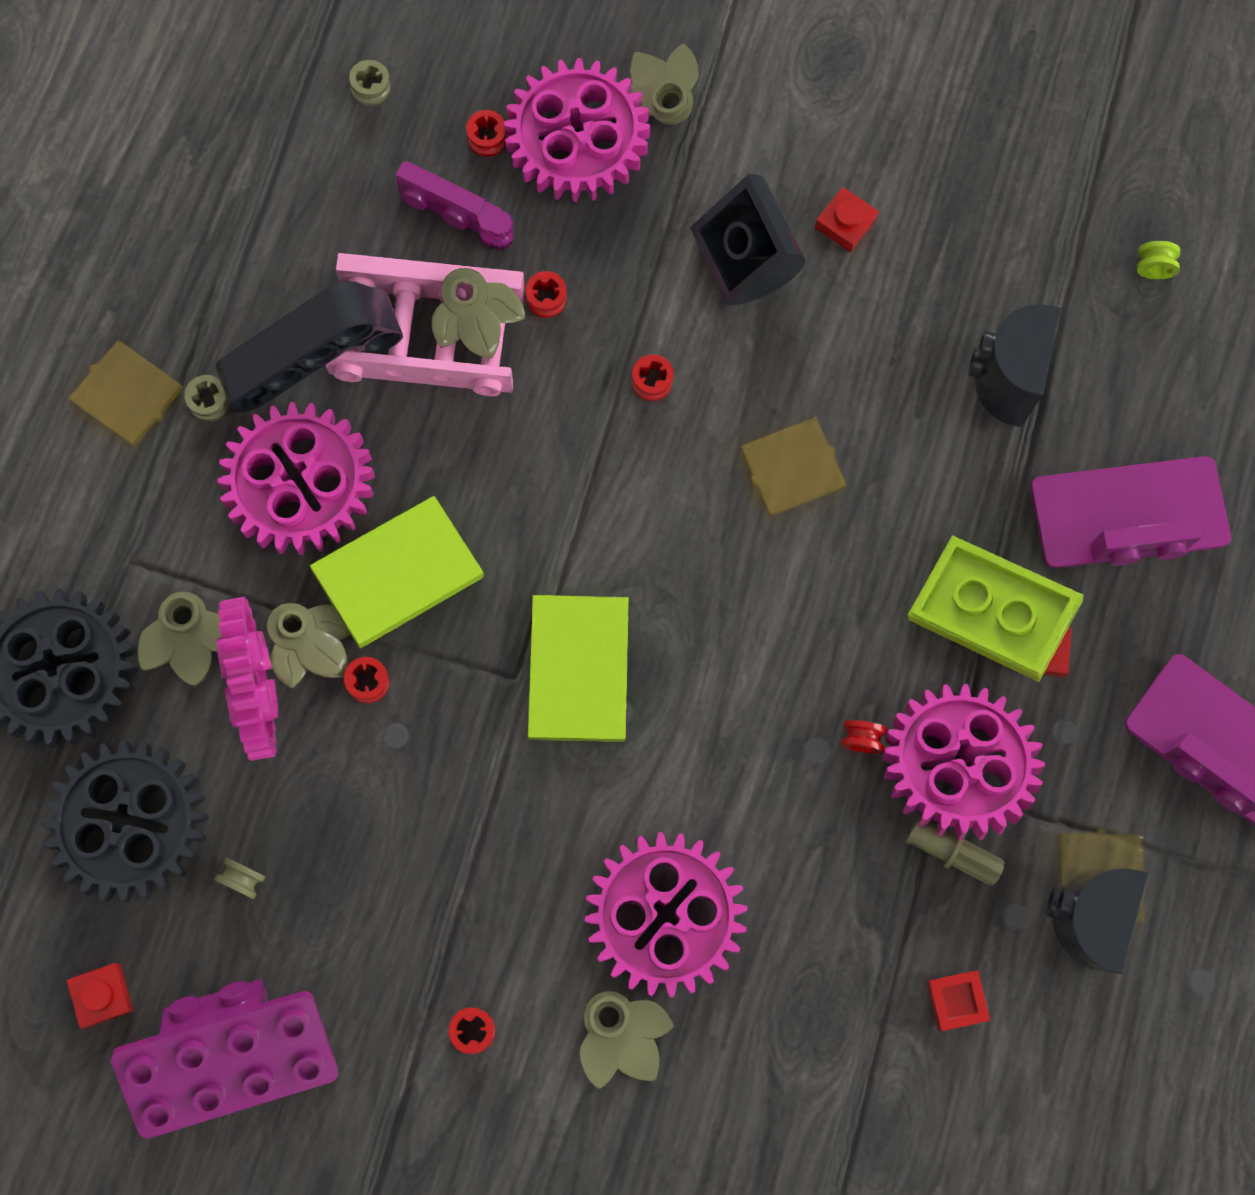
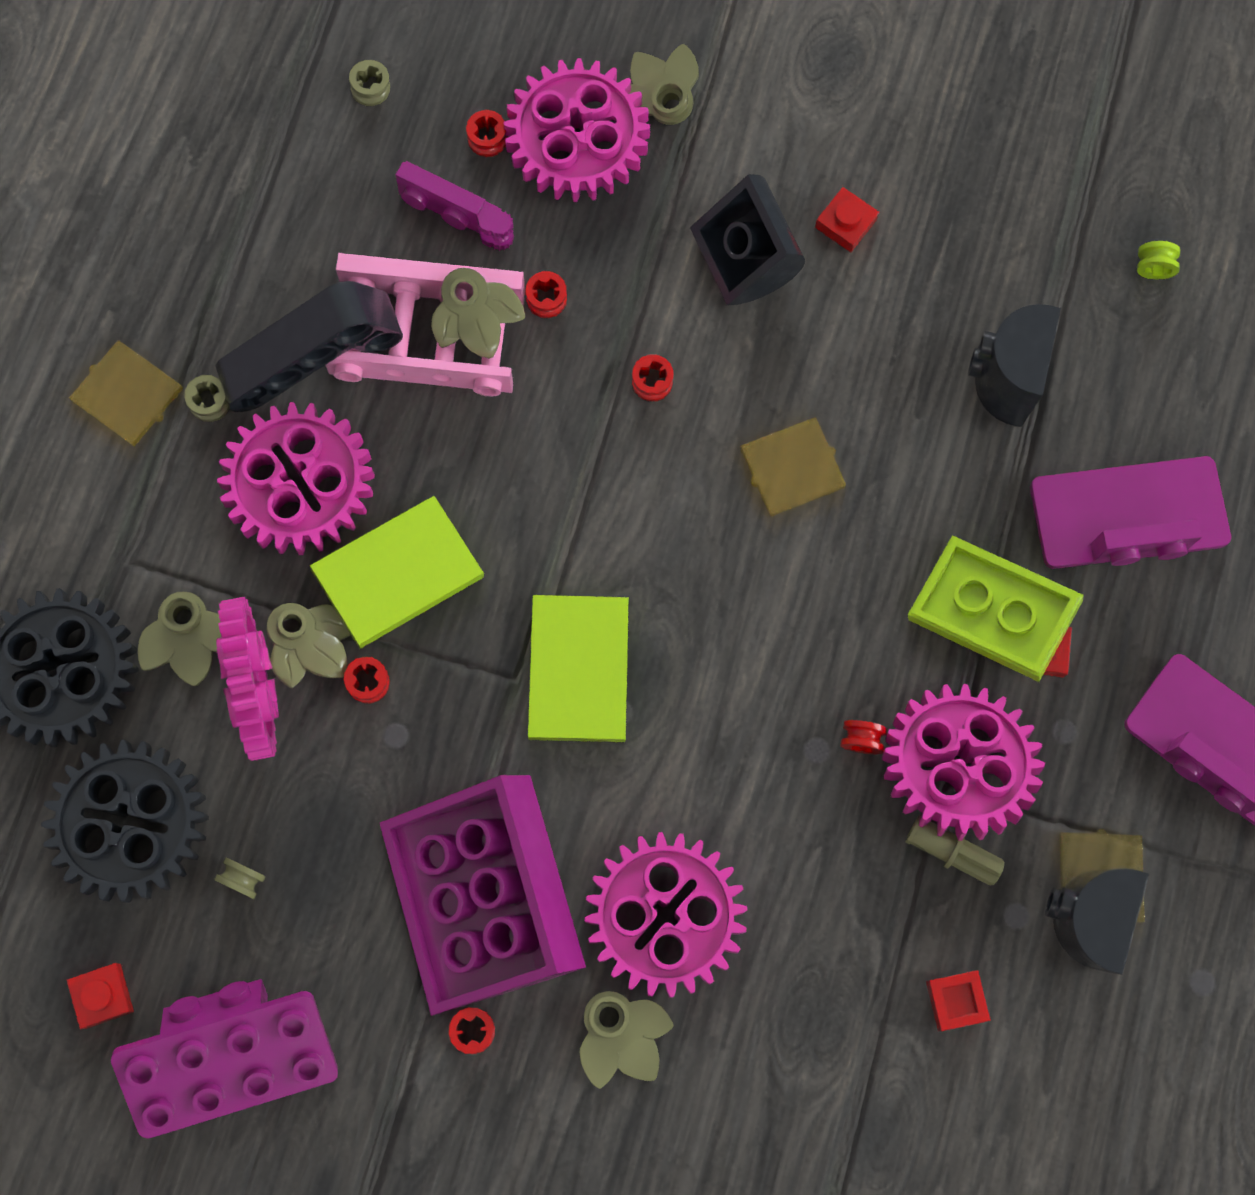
none -> magenta slope [380,775,586,1016]

